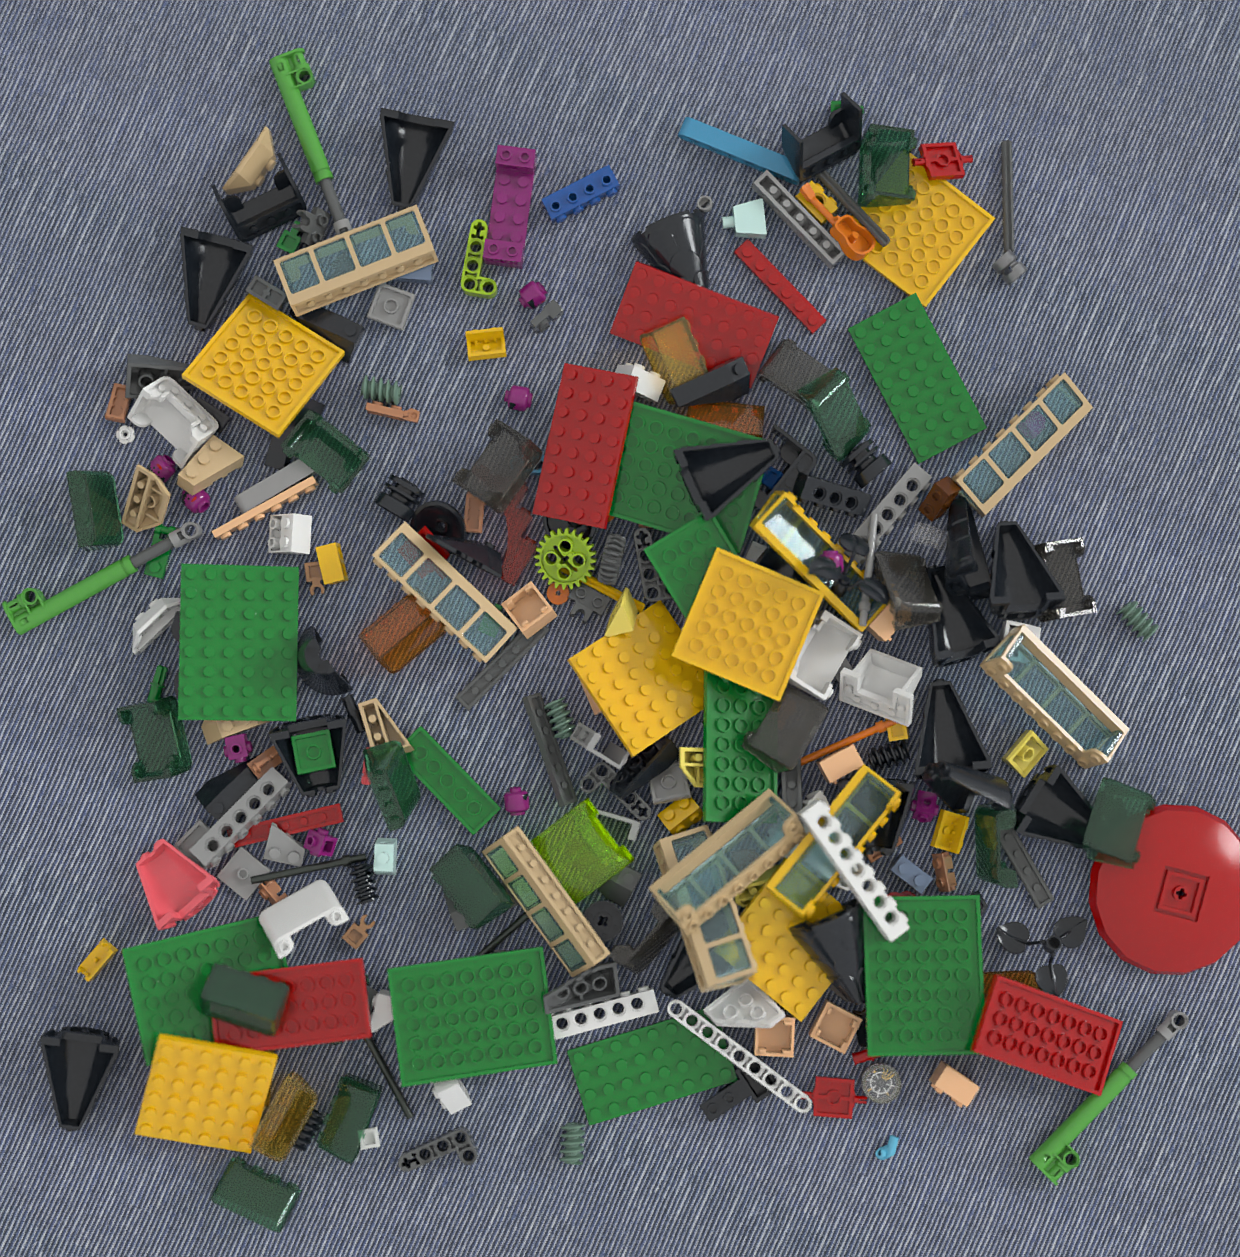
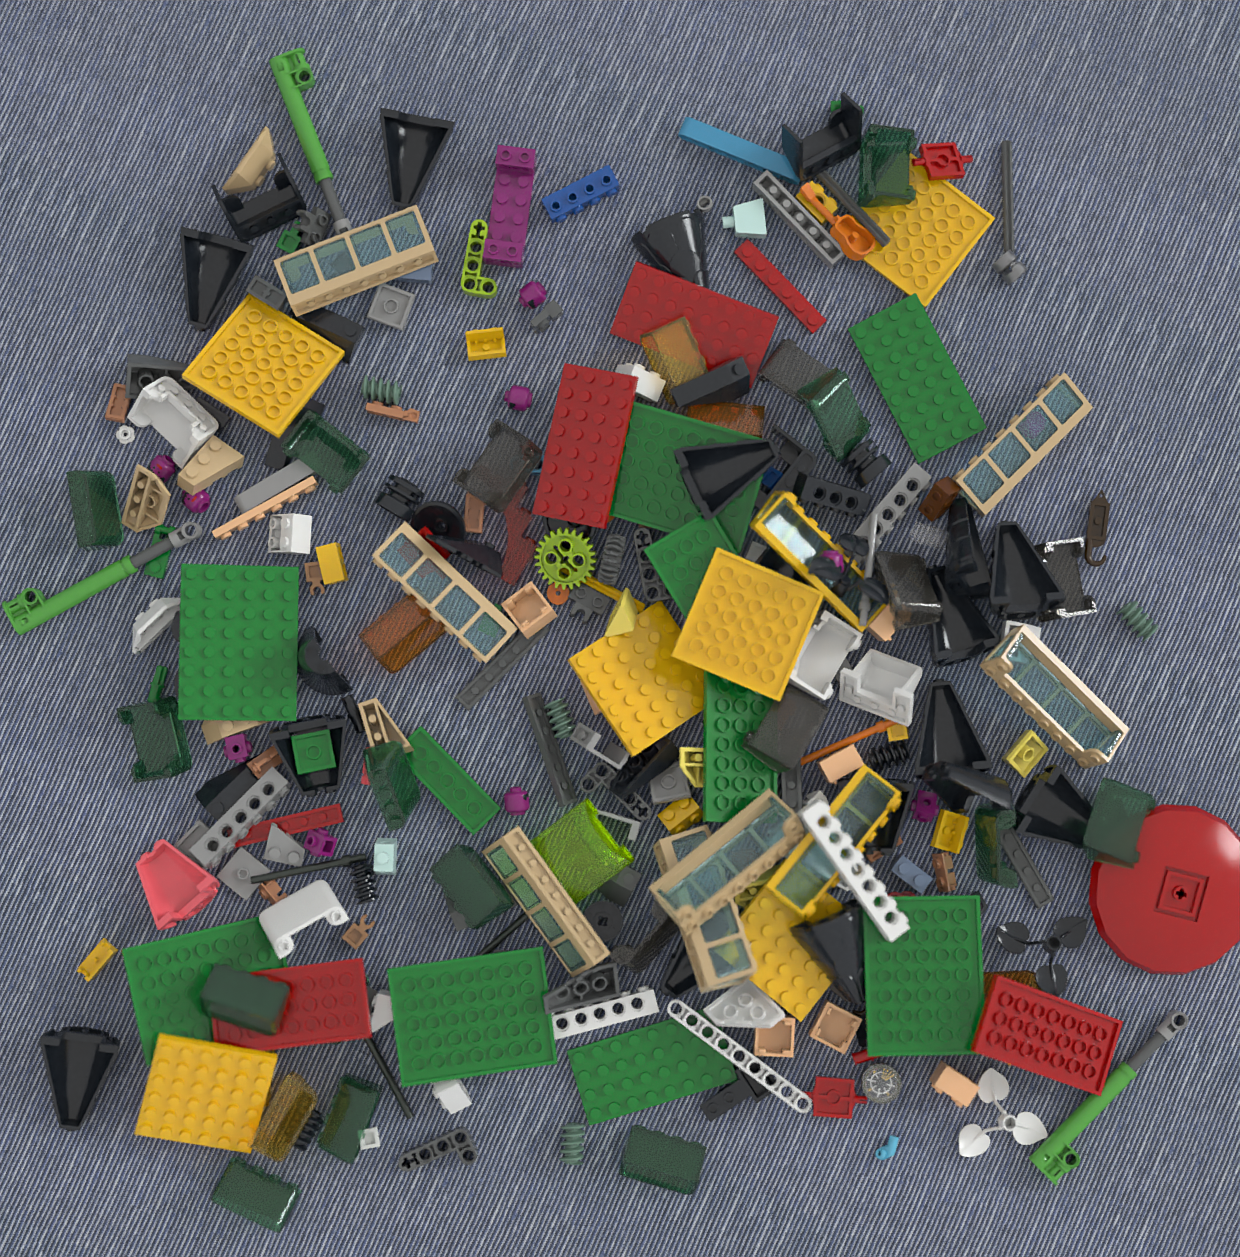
none -> clear green windscreen [618,1125,707,1195]
none -> white plant [958,1068,1048,1157]
none -> dark brown plate [1084,490,1110,567]

